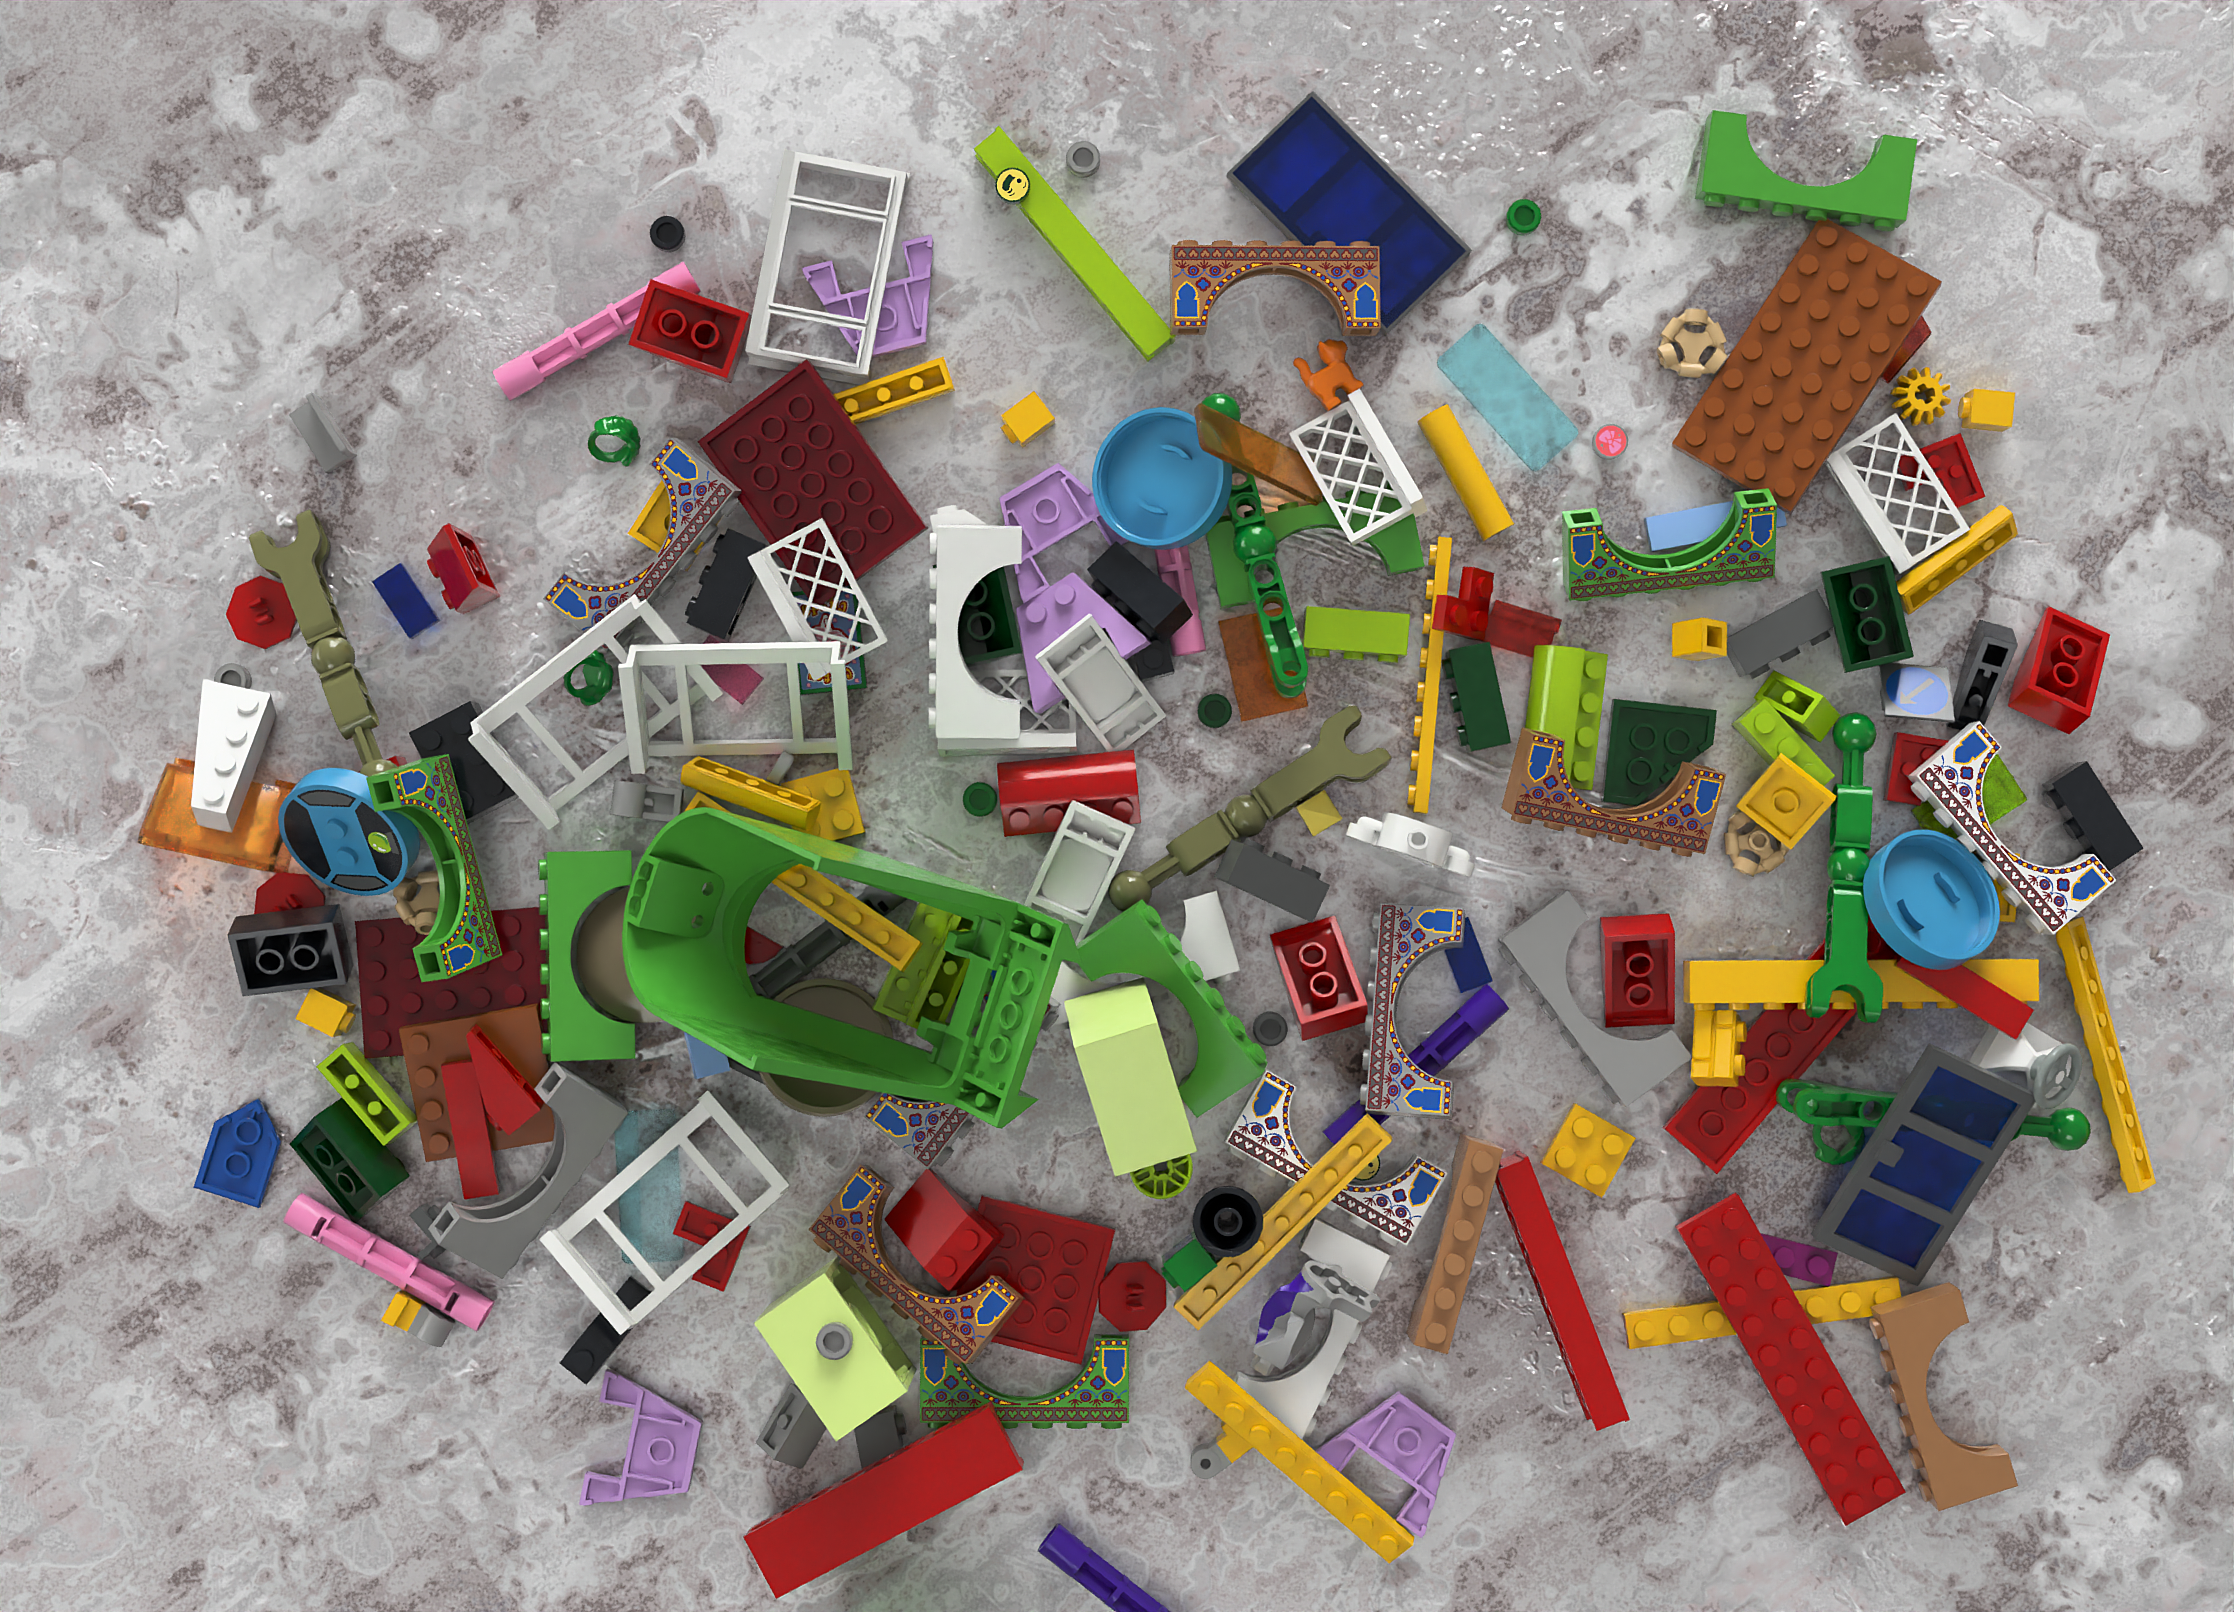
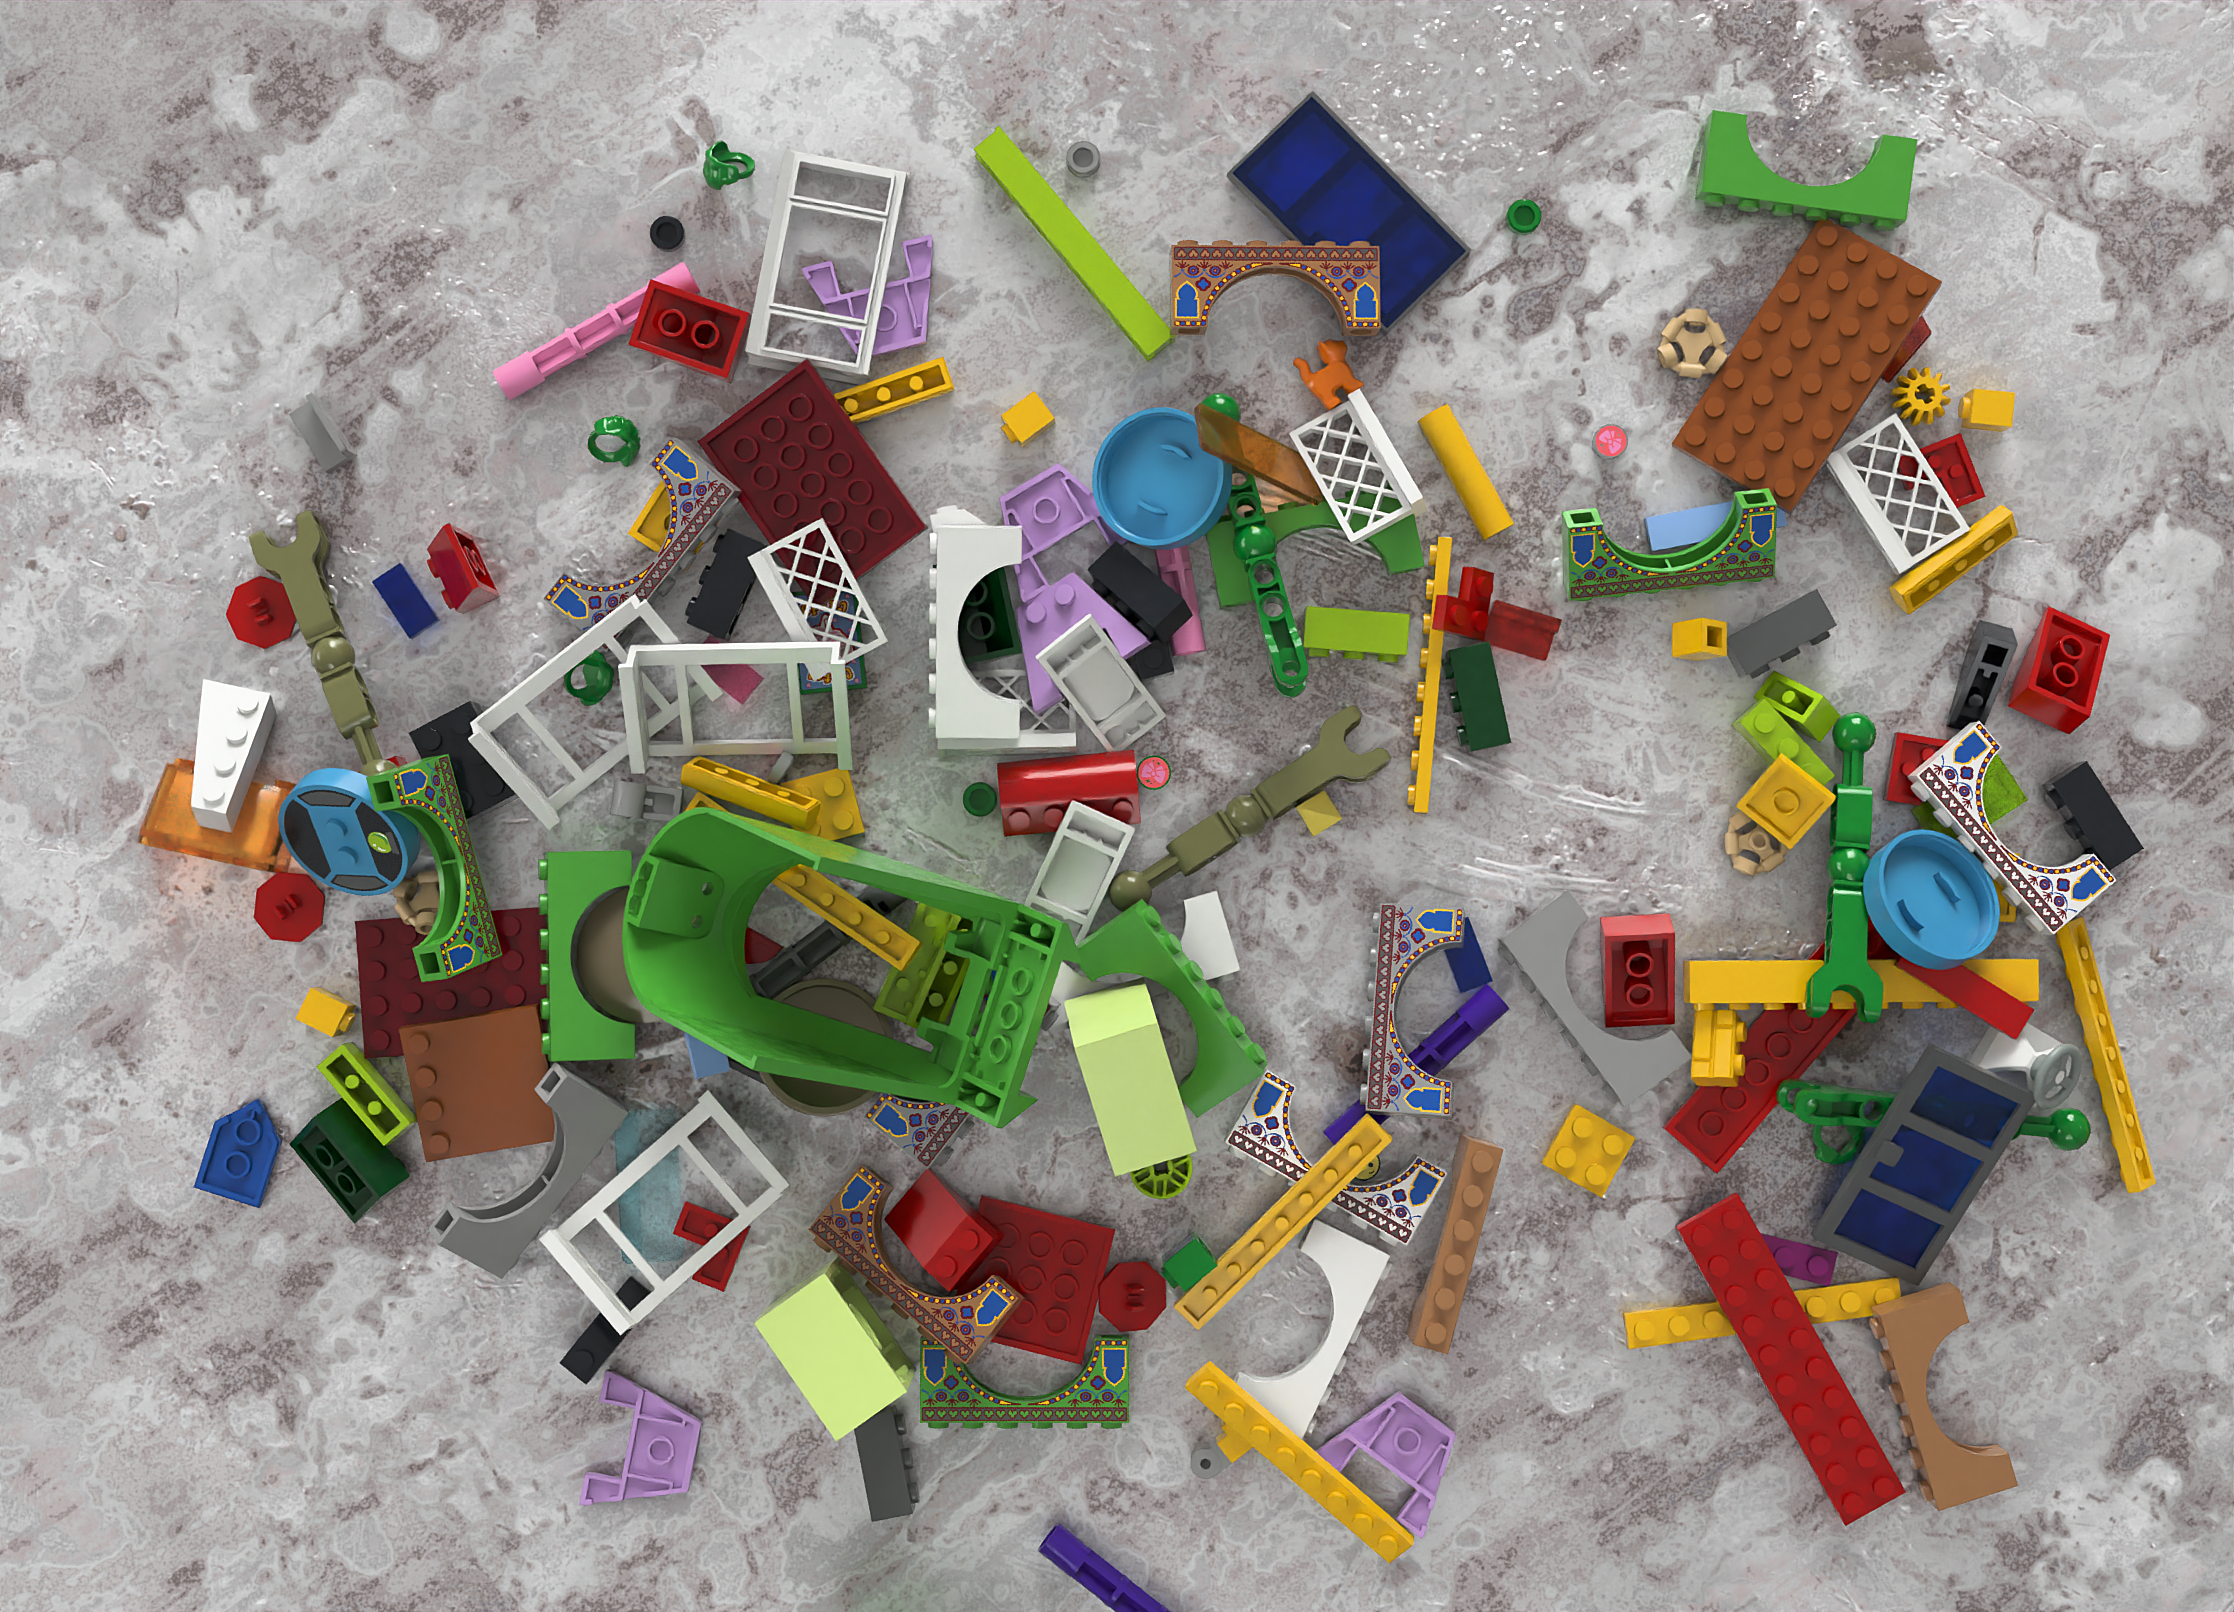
light grey tile [214,663,252,689] -> none
black brick [227,904,354,997] -> none
bright pink piece [283,1193,495,1332] -> none
leg [381,1290,456,1347] -> none
dark grey bracket [409,1203,446,1260] -> none
red tile [441,1059,500,1200] -> none
red slope [466,1024,544,1136] -> none
red tile [743,1401,1024,1599] -> none
light grey panel [756,1383,826,1469] -> none
light grey tile [816,1322,853,1360] -> none
tile [995,168,1030,205] -> none
black cone [1193,1186,1263,1257] -> none
dark green tile [1197,694,1232,729] -> none
dark grey brick [1214,838,1330,923] -> none
clear orange tile [1218,607,1308,722] -> none
light grey hips [1250,1261,1380,1376] -> none
dark grey tile [1253,1011,1288,1046] -> none
red slope [1270,915,1368,1041] -> none
white piece [1346,812,1475,878] -> none
clear light blue piece [1437,324,1578,472] -> none
red tile [1495,1151,1630,1431] -> none
arch [1501,728,1726,857] -> none
lime brick [1525,645,1608,791] -> none
dark green plate [1601,699,1717,806] -> none
dark green slope [1820,556,1914,673] -> none
piece [1879,663,1955,723] -> none
none -> green piece [703,140,755,190]
none -> tile [1137,755,1171,790]

